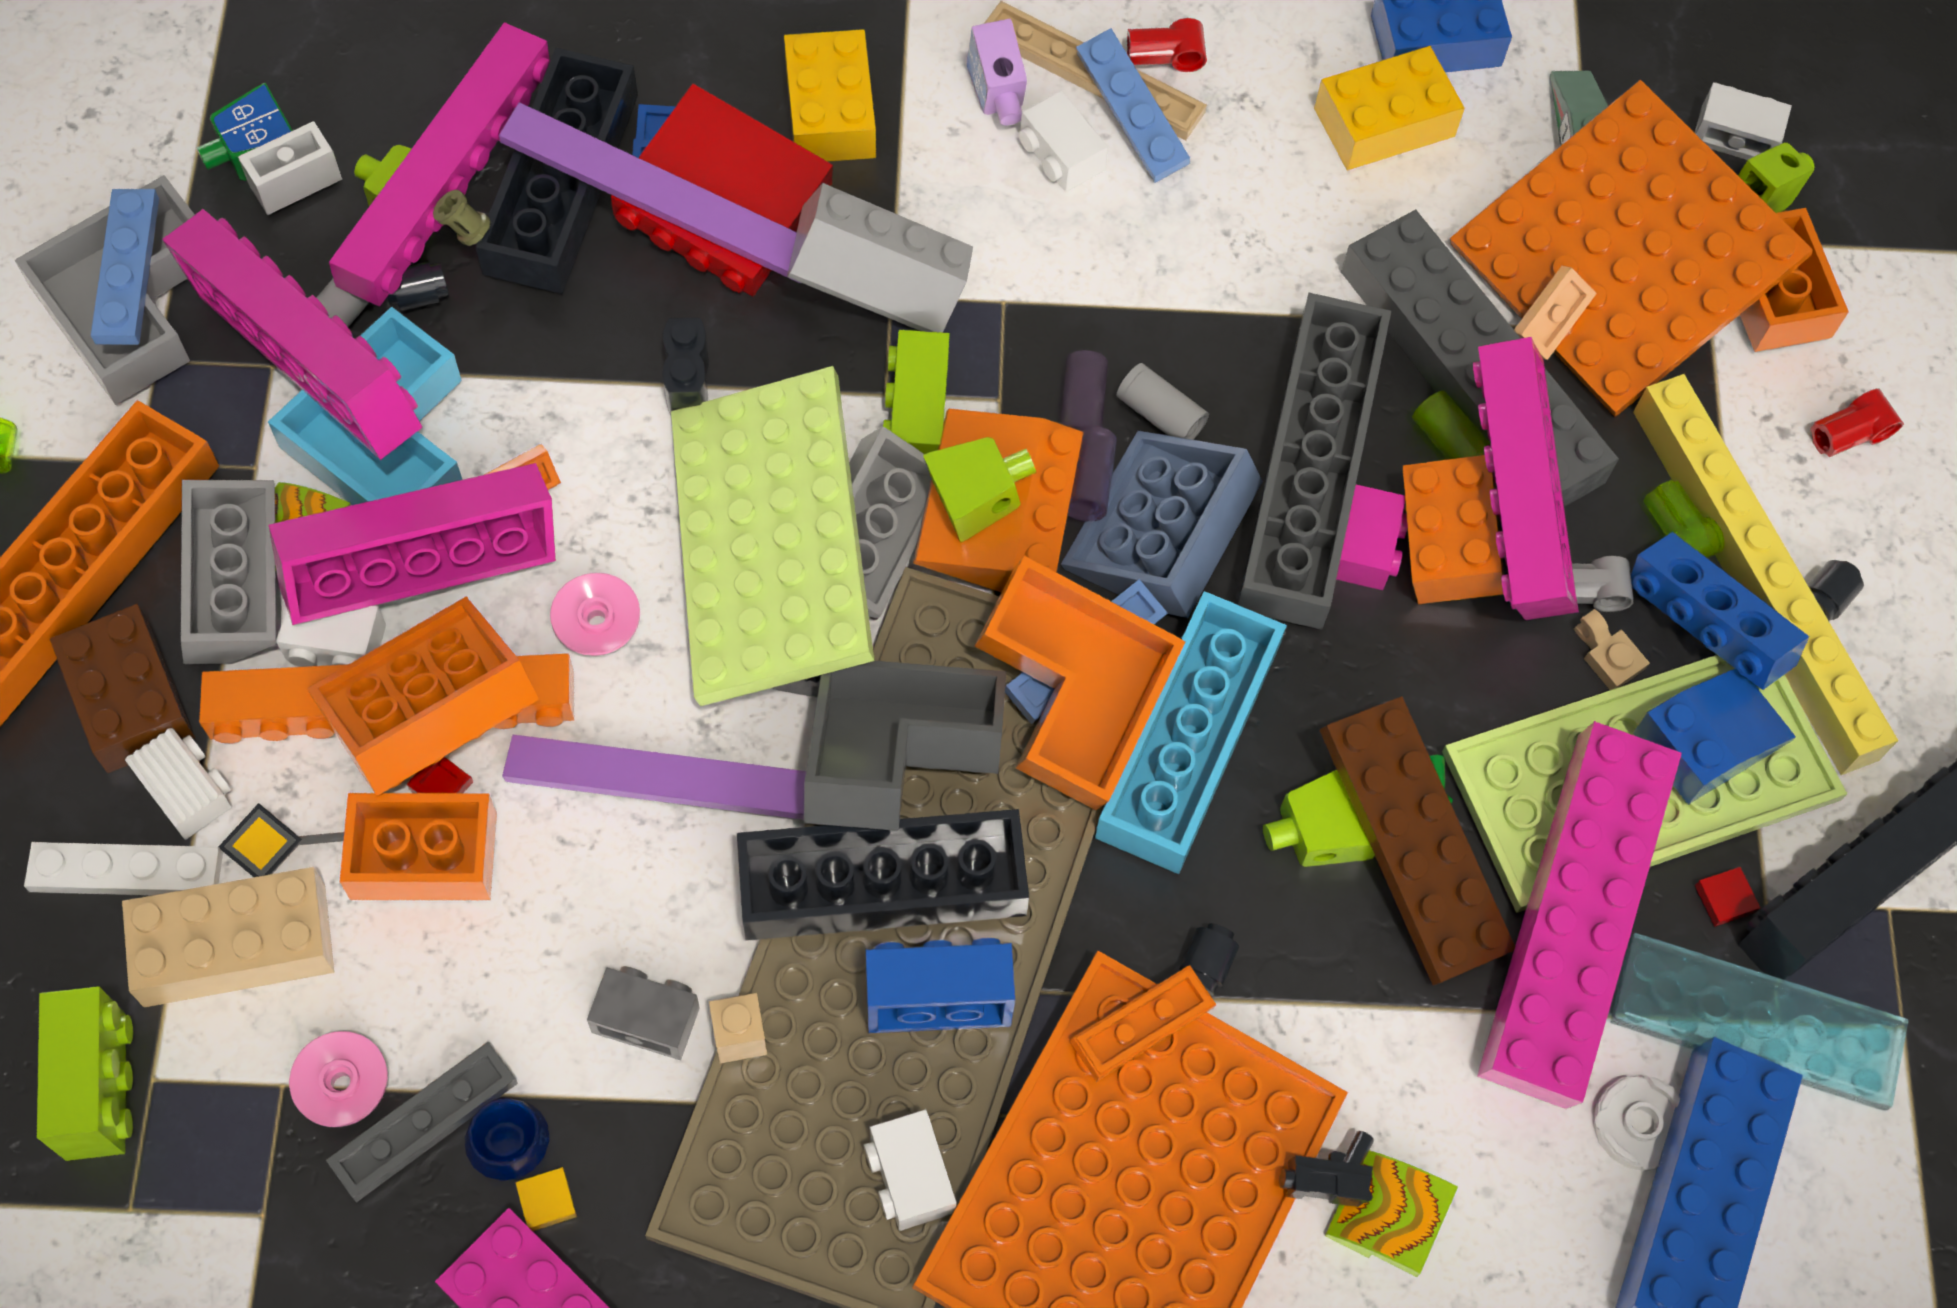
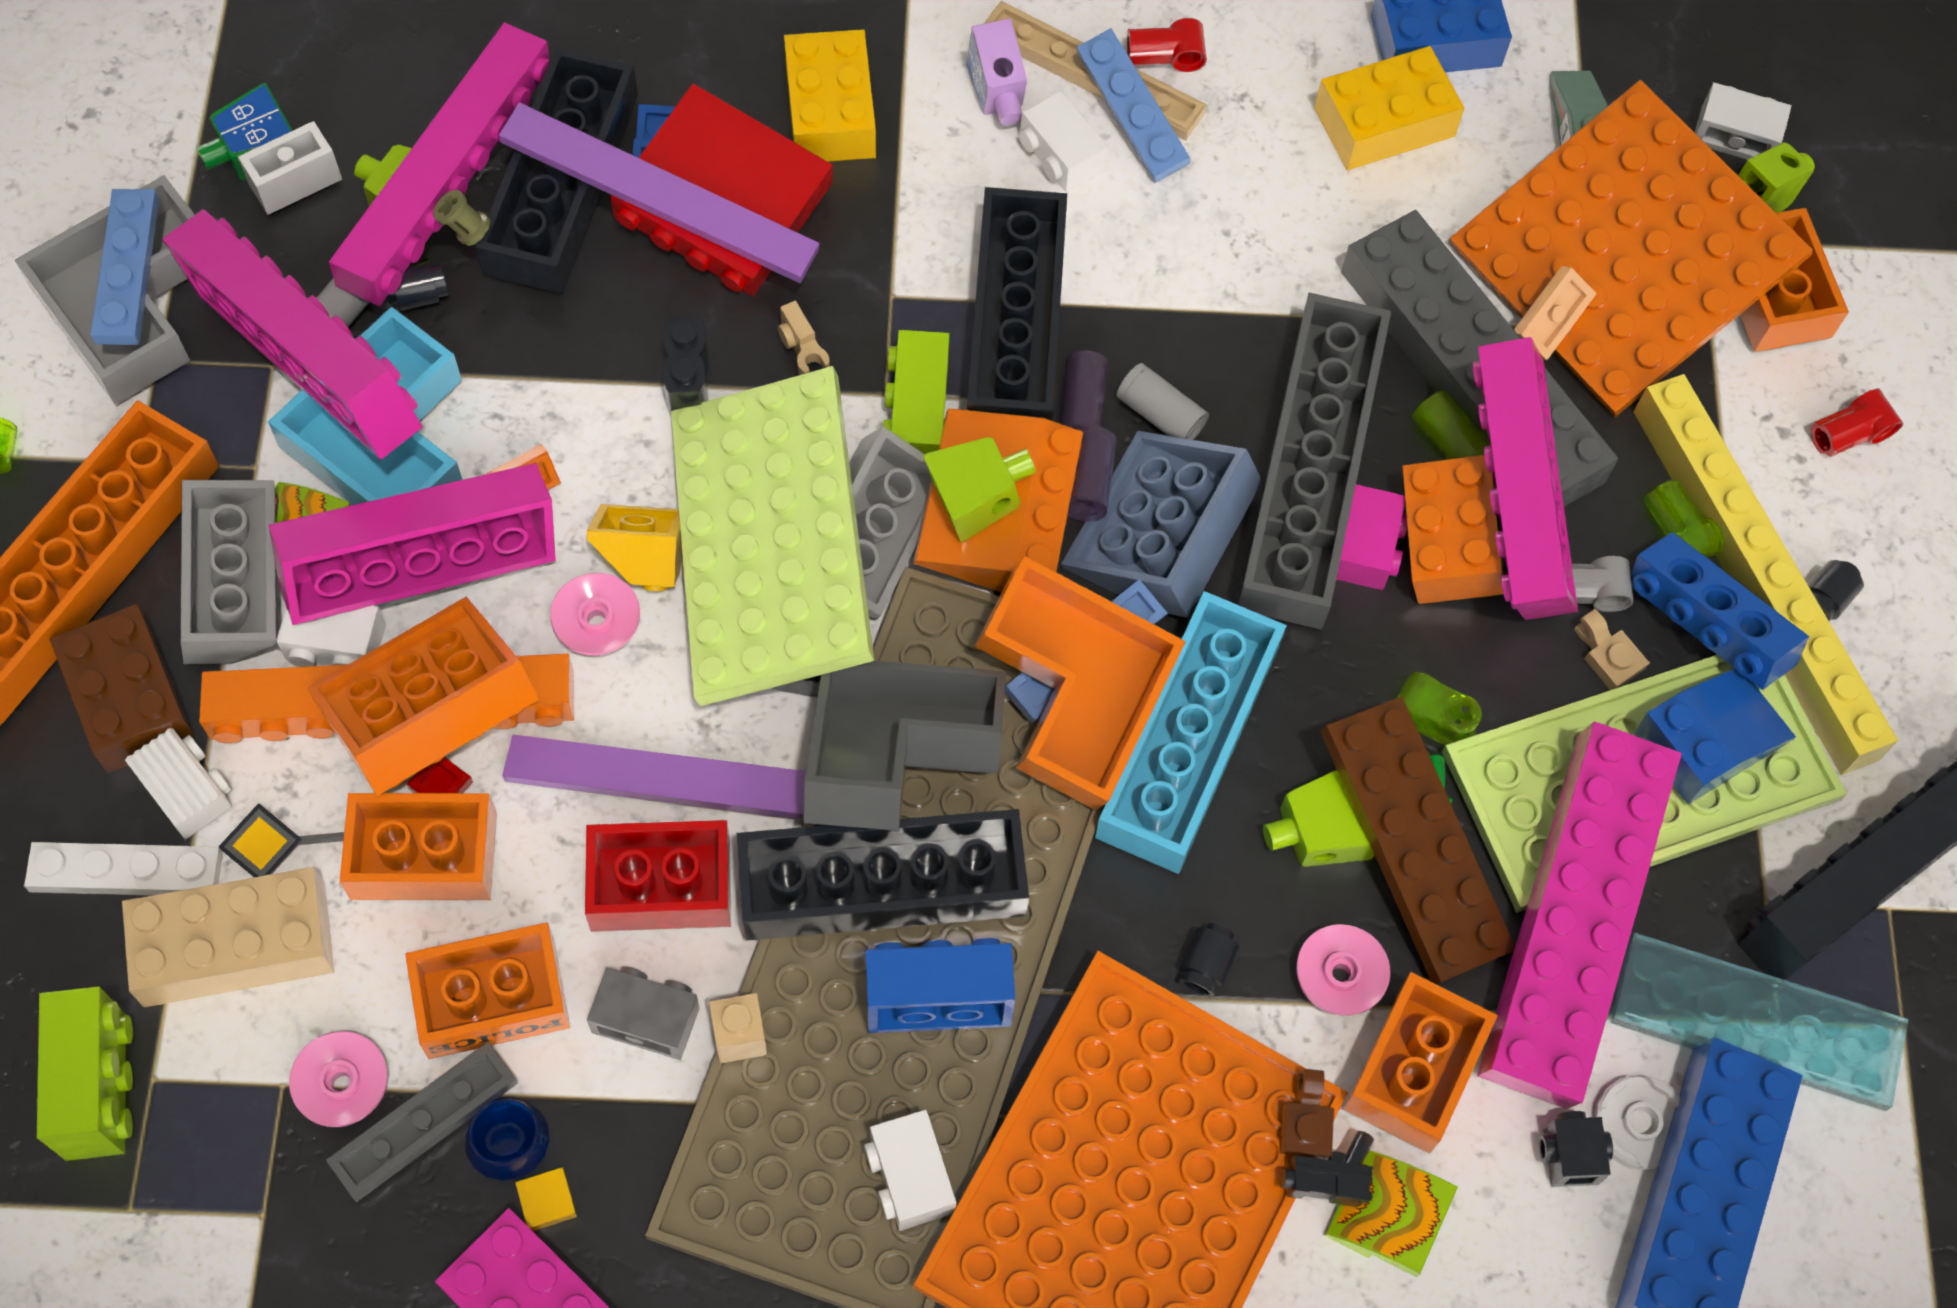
light grey slope [787,183,973,333] -> none
orange tile [1070,965,1216,1082] -> none
red tile [1695,867,1760,927] -> none
none -> orange brick [405,922,571,1059]
none -> red brick [585,820,731,932]
none -> yellow slope [587,504,682,591]
none -> tan plate [777,301,830,375]
none -> black brick [967,187,1068,421]
none -> reddish brown plate [1280,1069,1334,1159]
none -> bright pink dish [1296,924,1390,1016]
none -> orange brick [1343,972,1498,1154]
none -> clear neon green piece [1397,672,1482,746]
none -> black brick [1539,1111,1613,1187]

